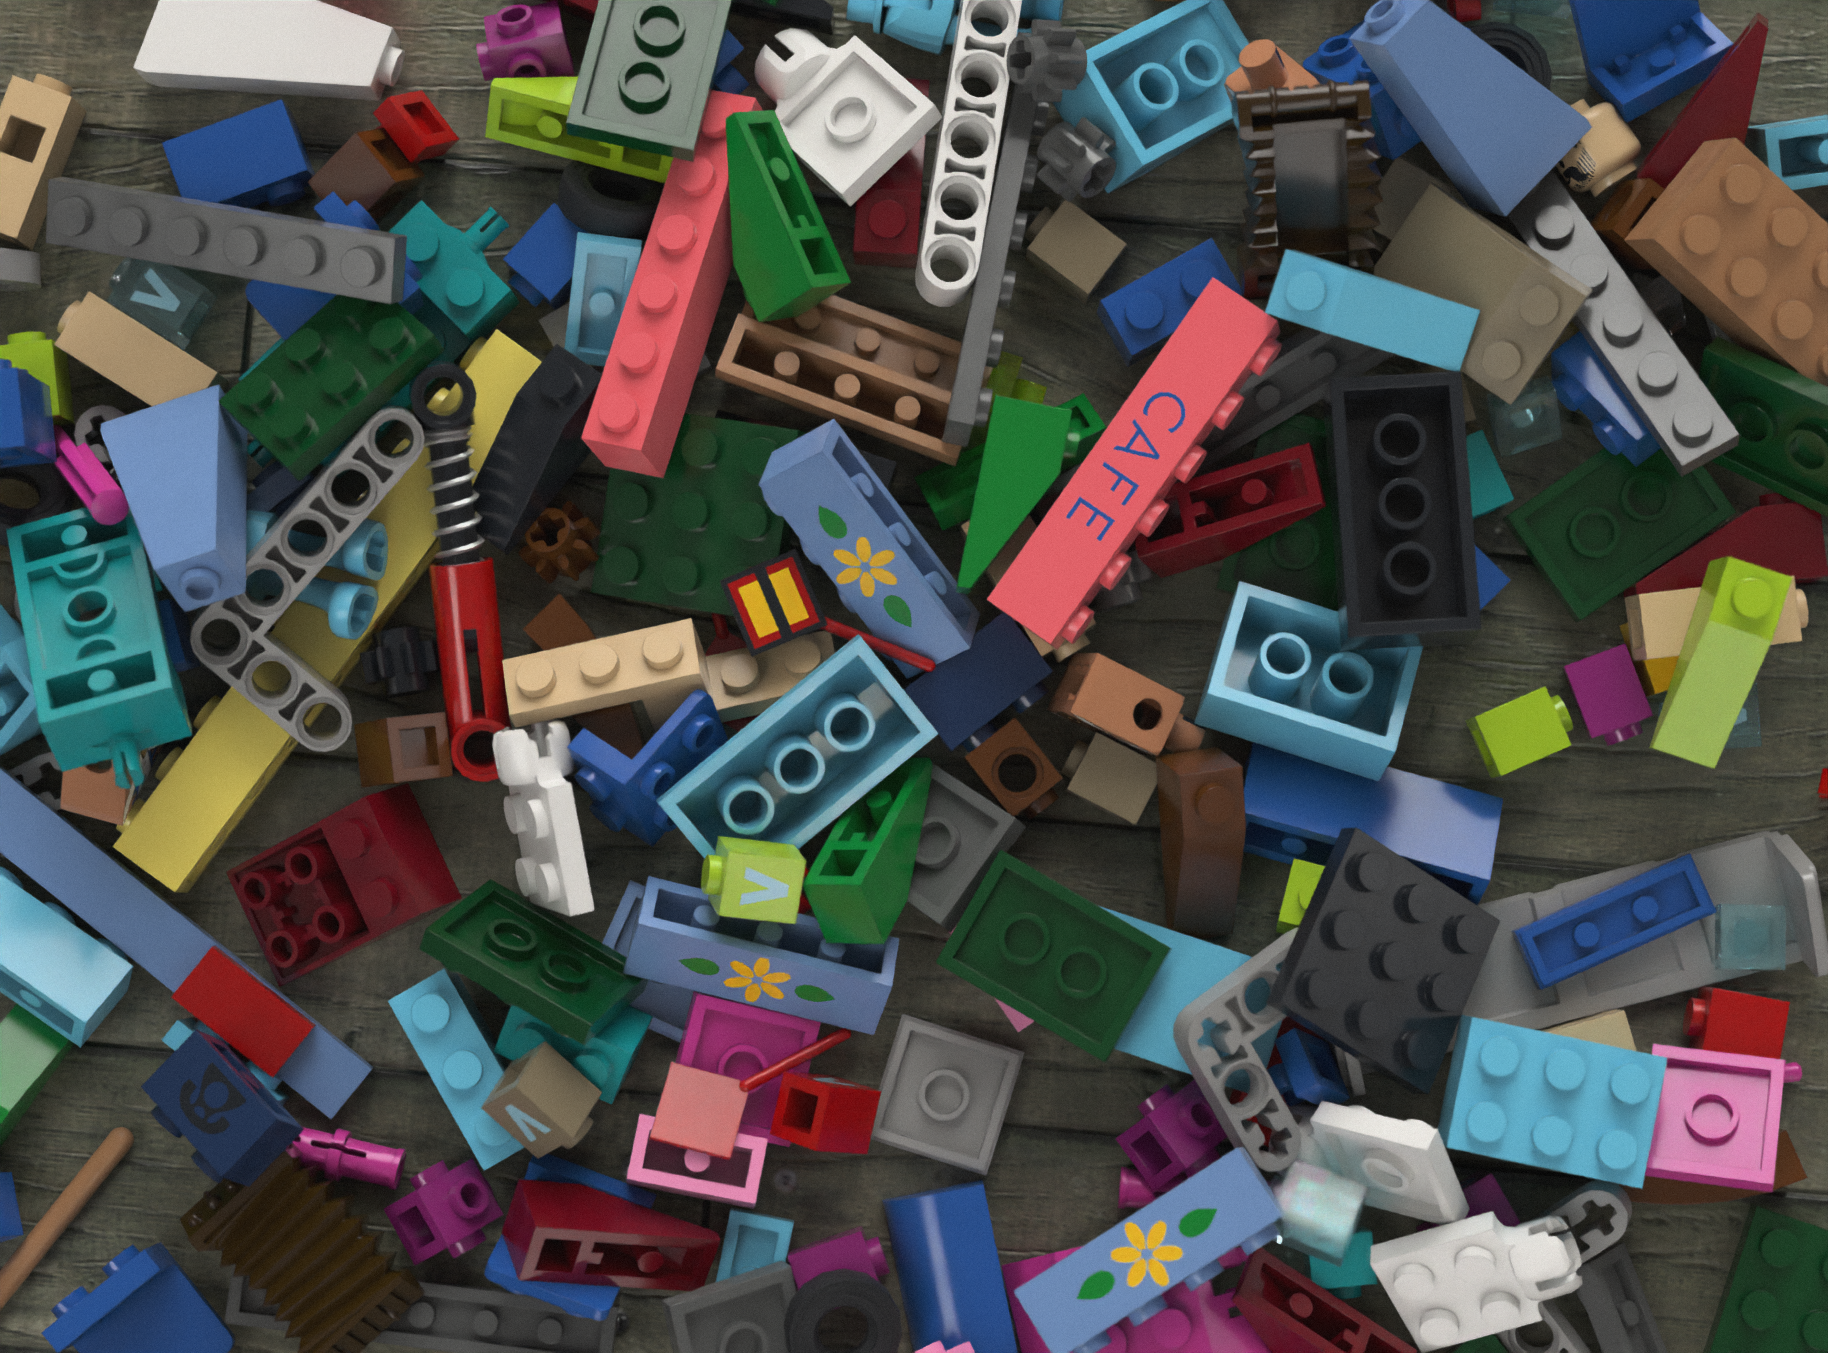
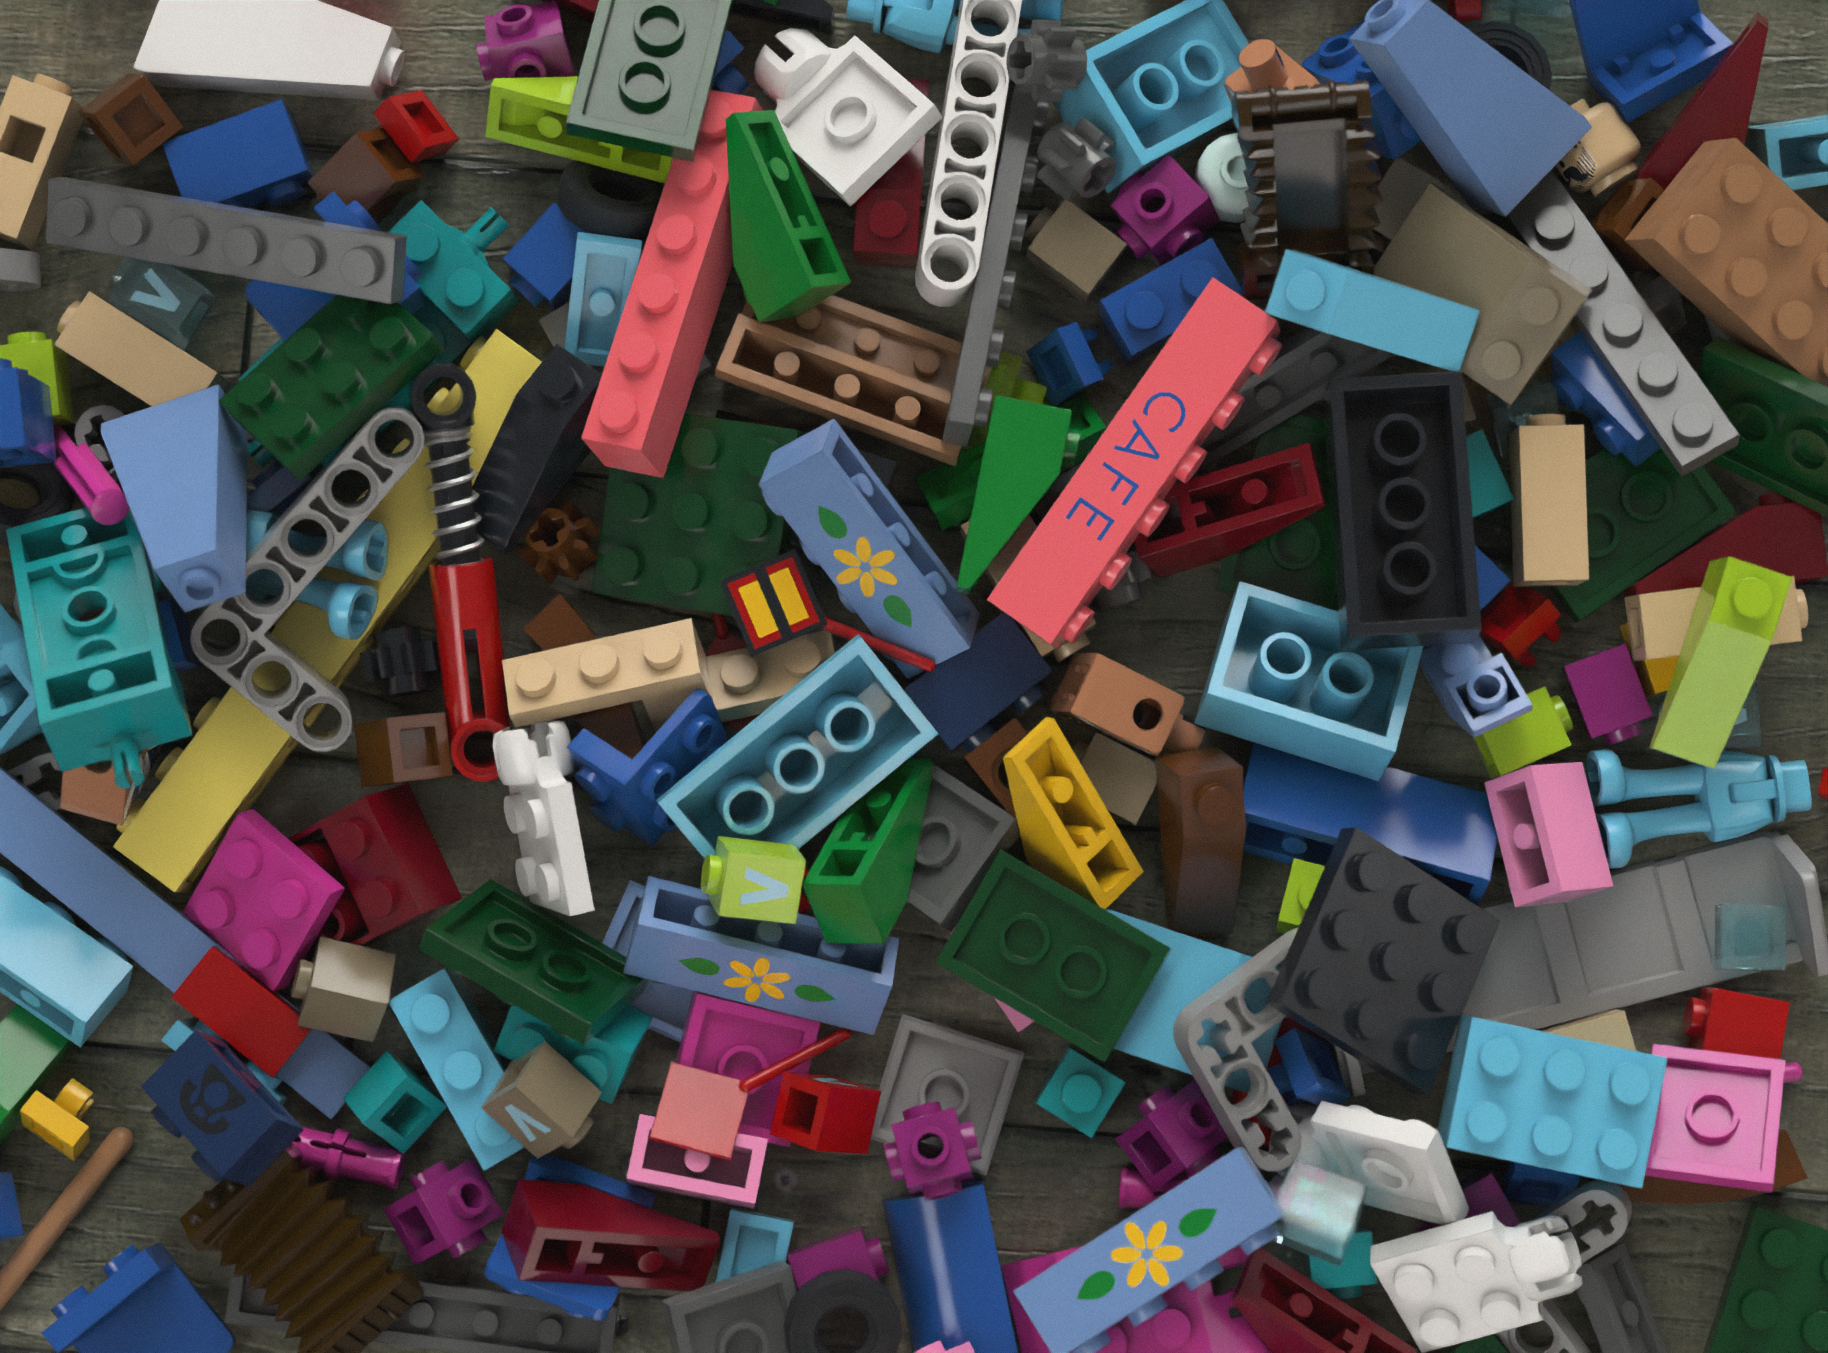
blue tile [1511,853,1717,990] -> none
none -> yellow tile [20,1078,94,1161]
none -> reddish brown brick [78,74,183,166]
none -> dark pink plate [183,809,345,992]
none -> dark tan brick [291,936,396,1042]
none -> teal plate [343,1051,447,1154]
none -> magenta brick [883,1102,982,1201]
none -> yellow slope [1003,717,1144,910]
none -> blue tile [1026,322,1113,407]
none -> teal brick [1034,1045,1126,1138]
none -> magenta brick [1111,154,1220,266]
none -> light aqua head [1194,133,1249,223]
none -> medium blue slope [1419,634,1533,738]
none -> red tile [1479,583,1561,667]
none -> bright pink brick [1484,762,1614,907]
none -> blue tile [1502,1161,1580,1207]
none -> tan brick [1509,414,1589,587]
none -> medium azure piece [1585,748,1812,869]

